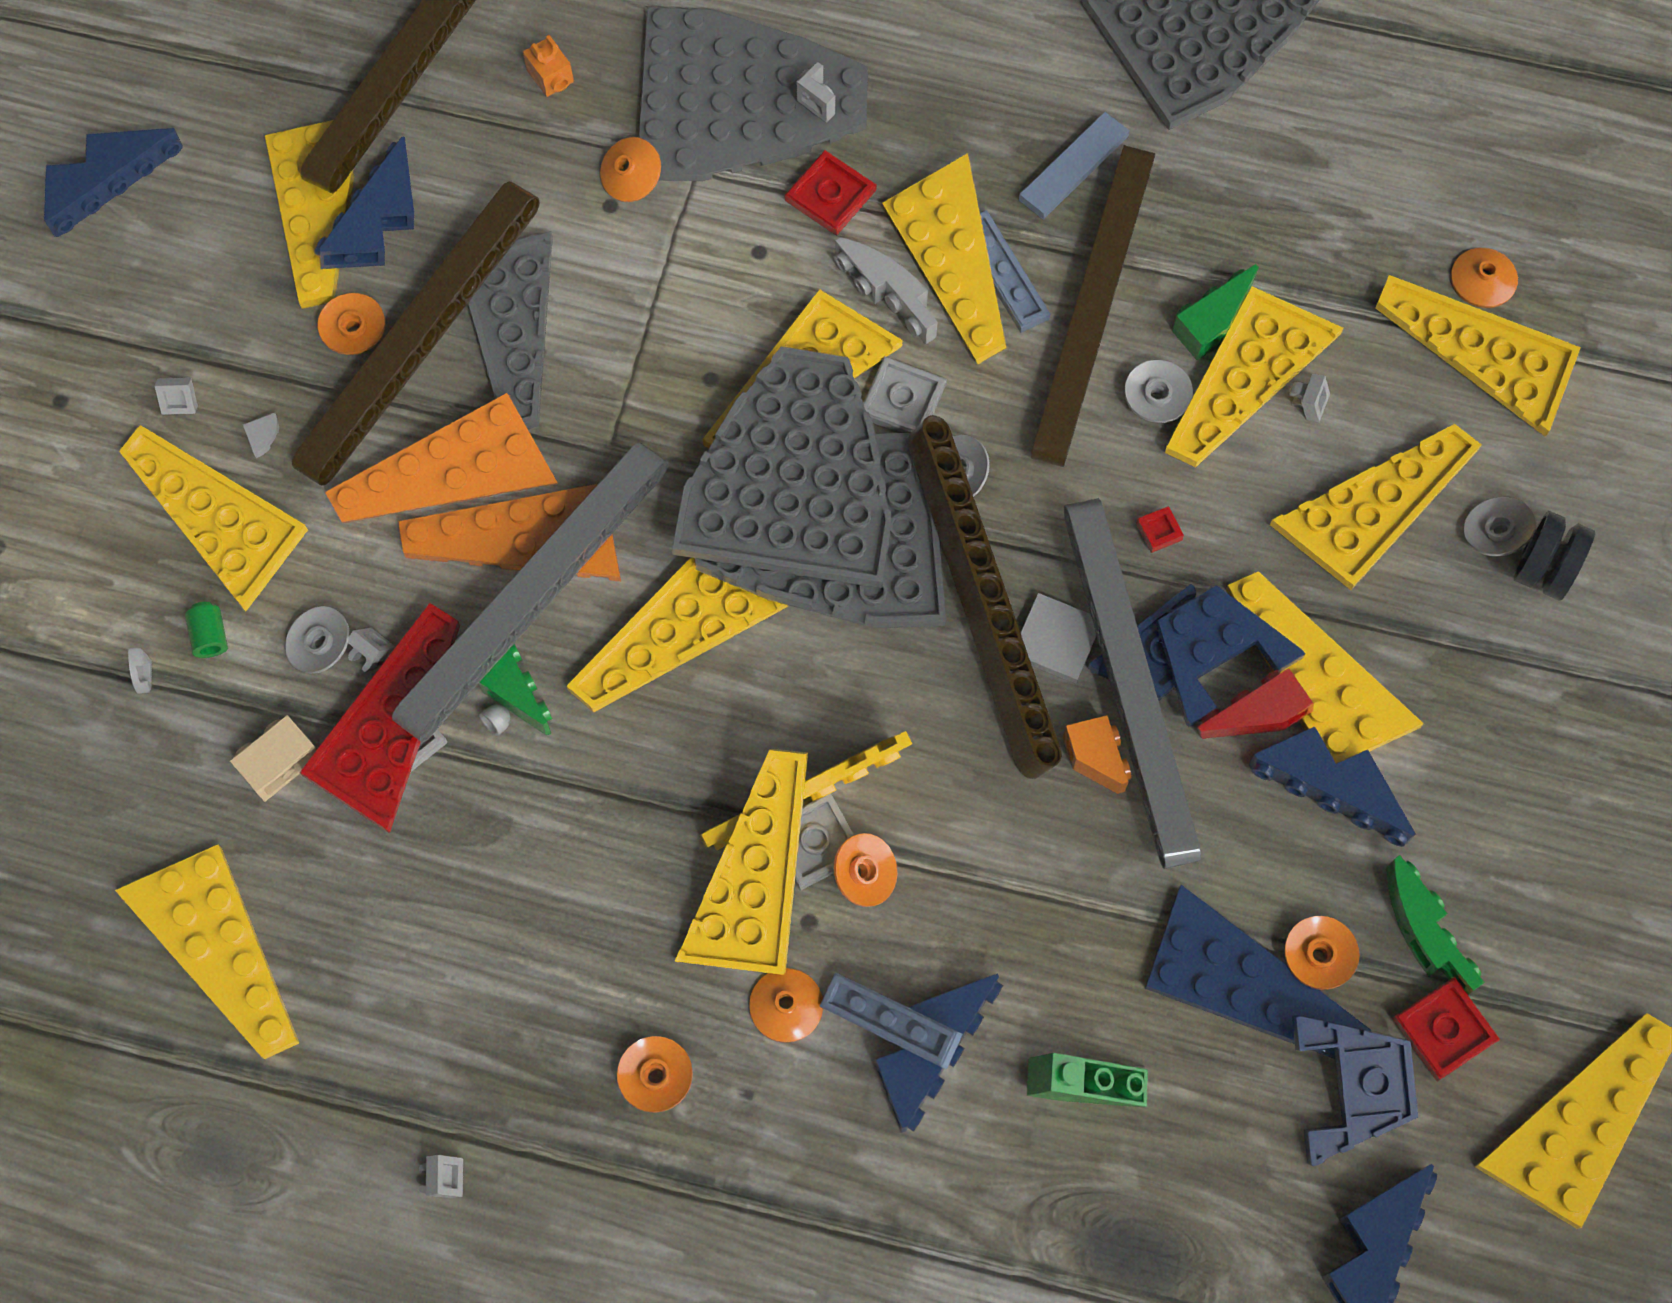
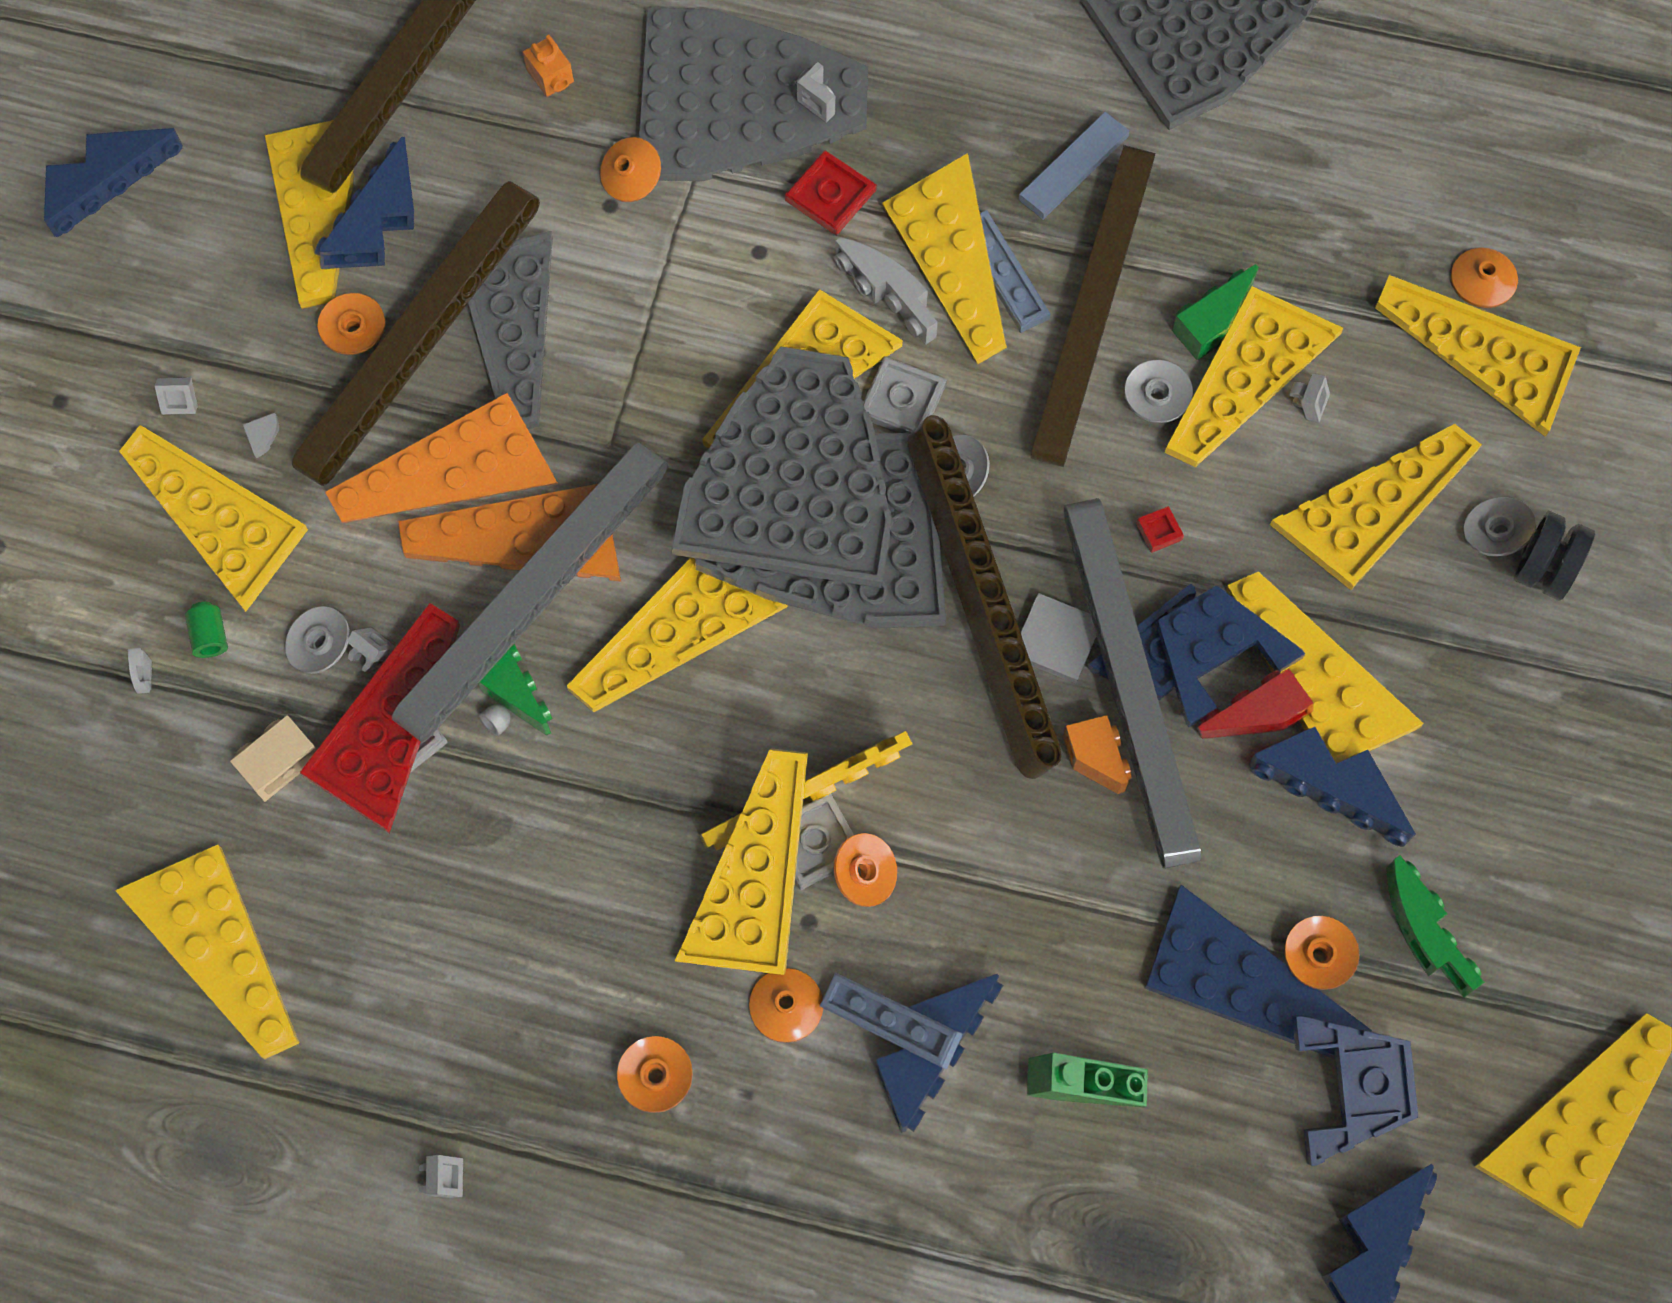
red plate [1392,977,1500,1082] -> none

